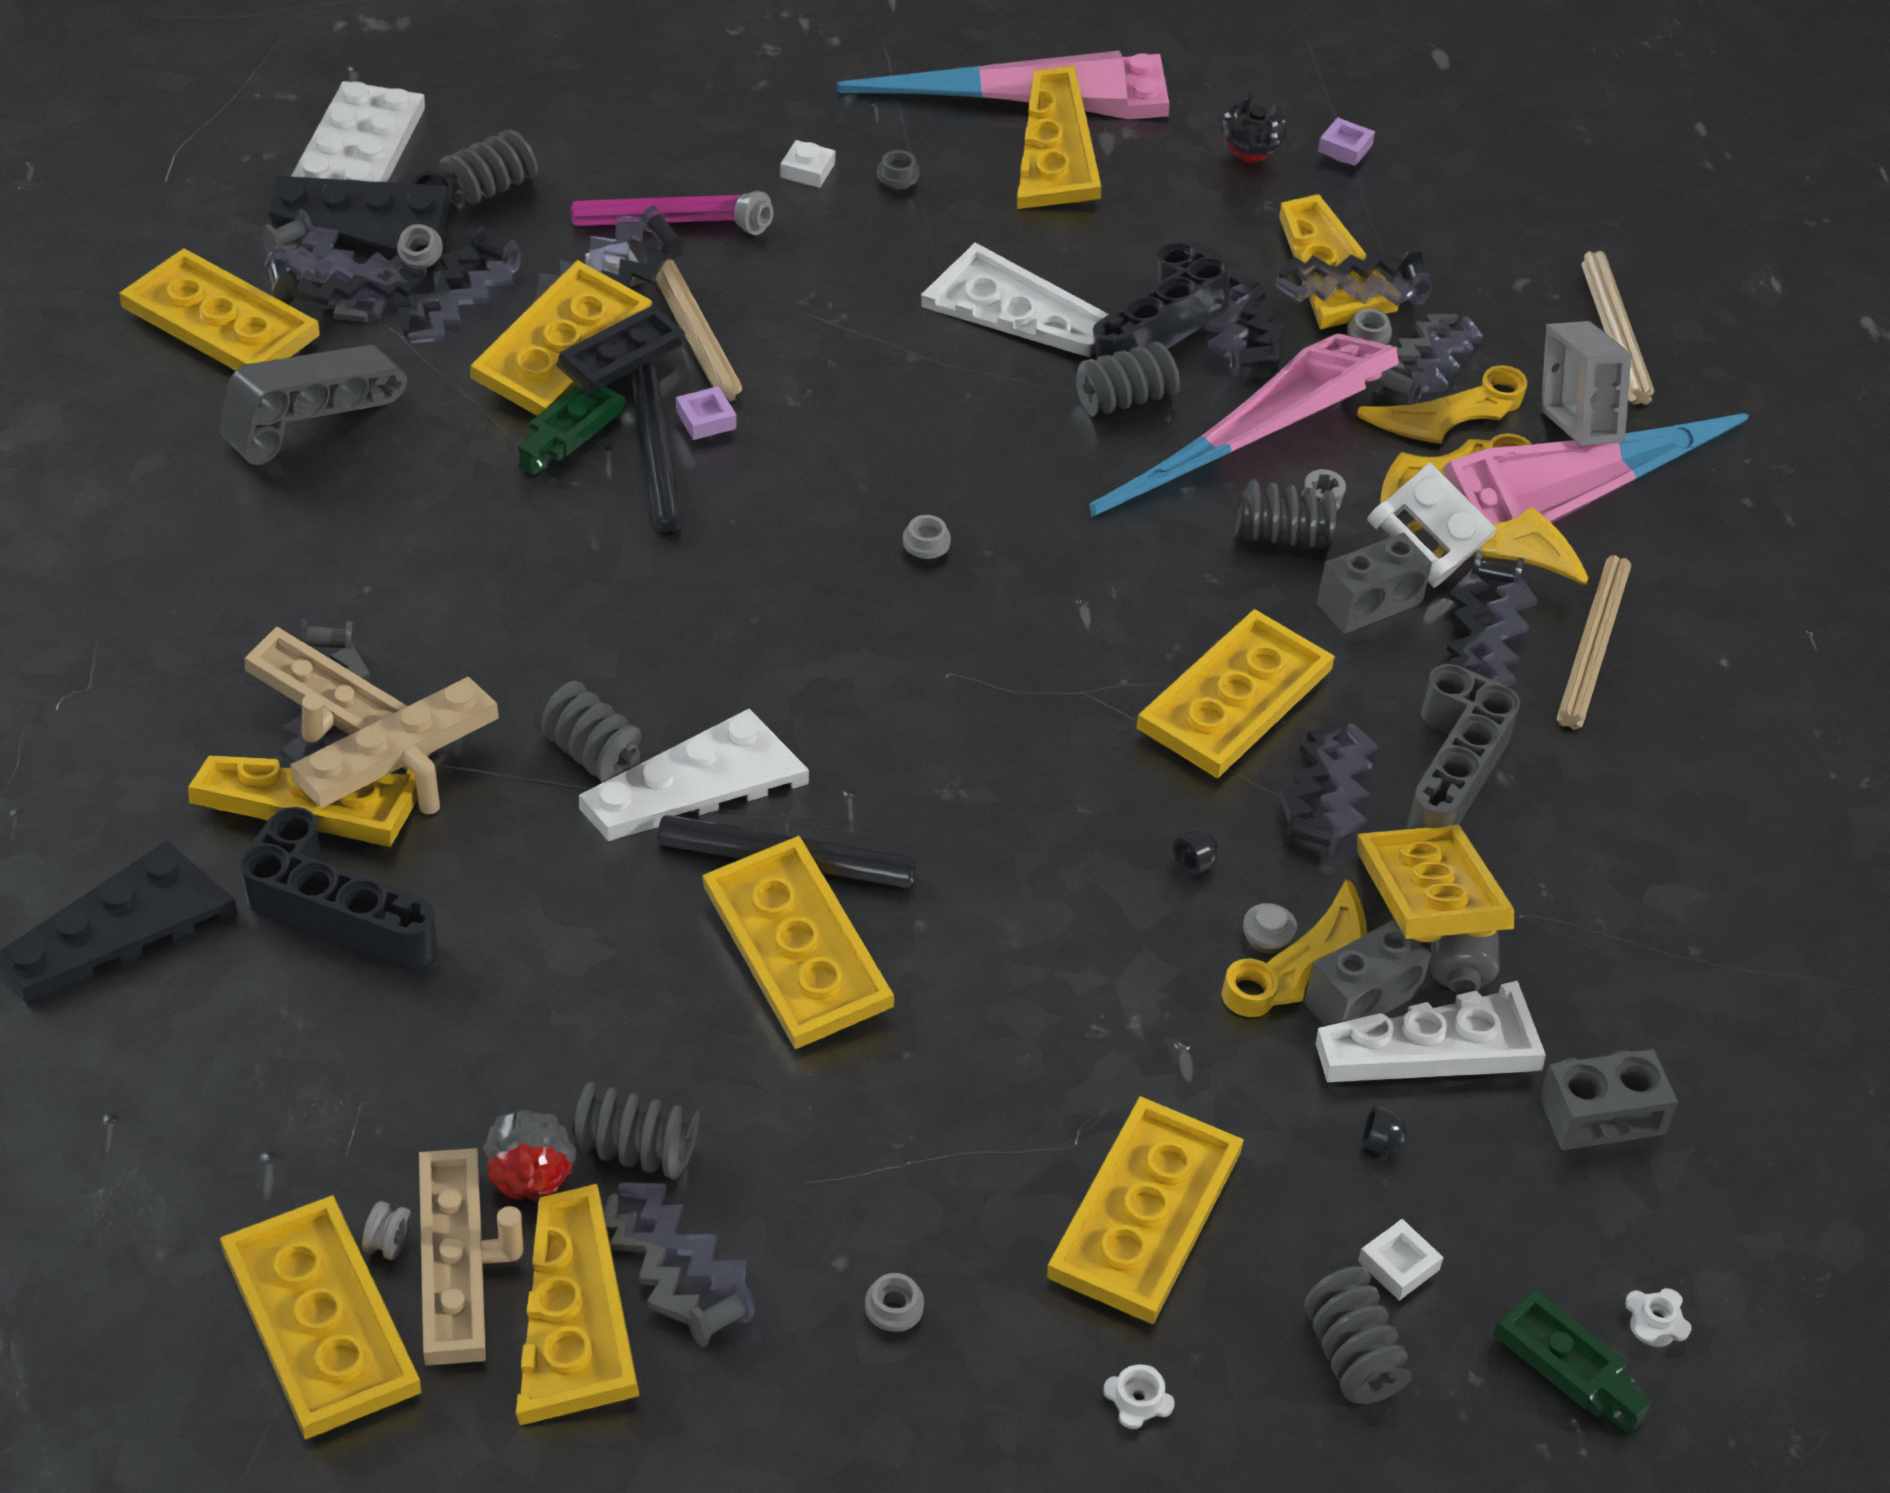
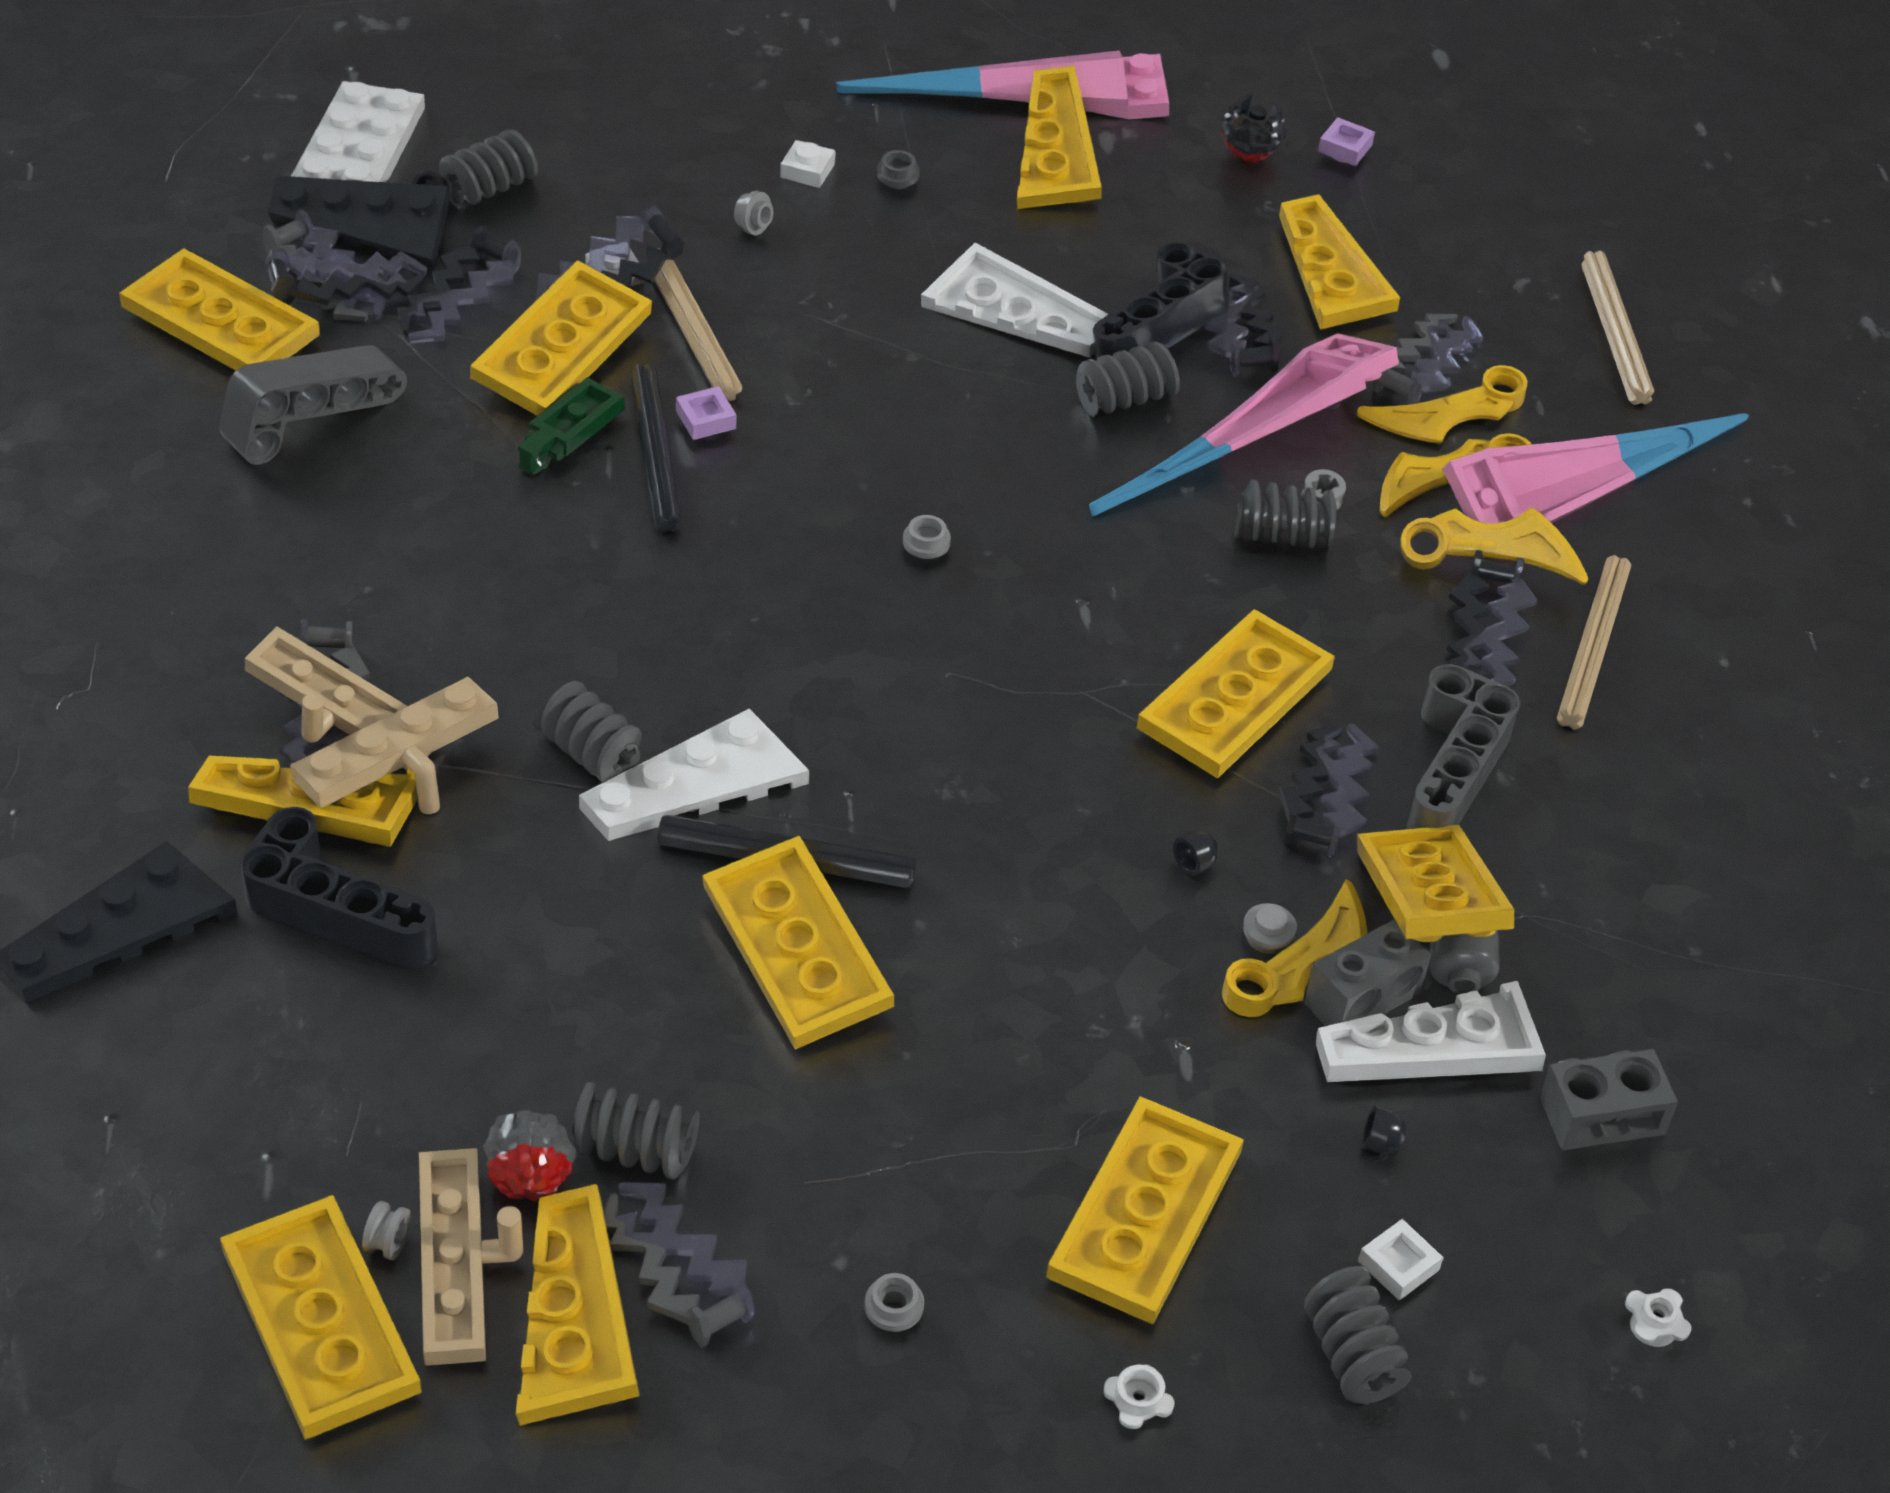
light grey plate [397,224,443,268] -> none
black plate [555,305,685,395] -> none
dark pink axle [571,195,740,227] -> none
clear purple piece [1275,249,1432,306] -> none
dark grey brick [1317,533,1432,634] -> none
light grey plate [1347,309,1392,345] -> none
white plate [1367,462,1496,588] -> none
dark green hinge [1493,1290,1652,1434] -> none
light grey window [1541,321,1632,446] -> none

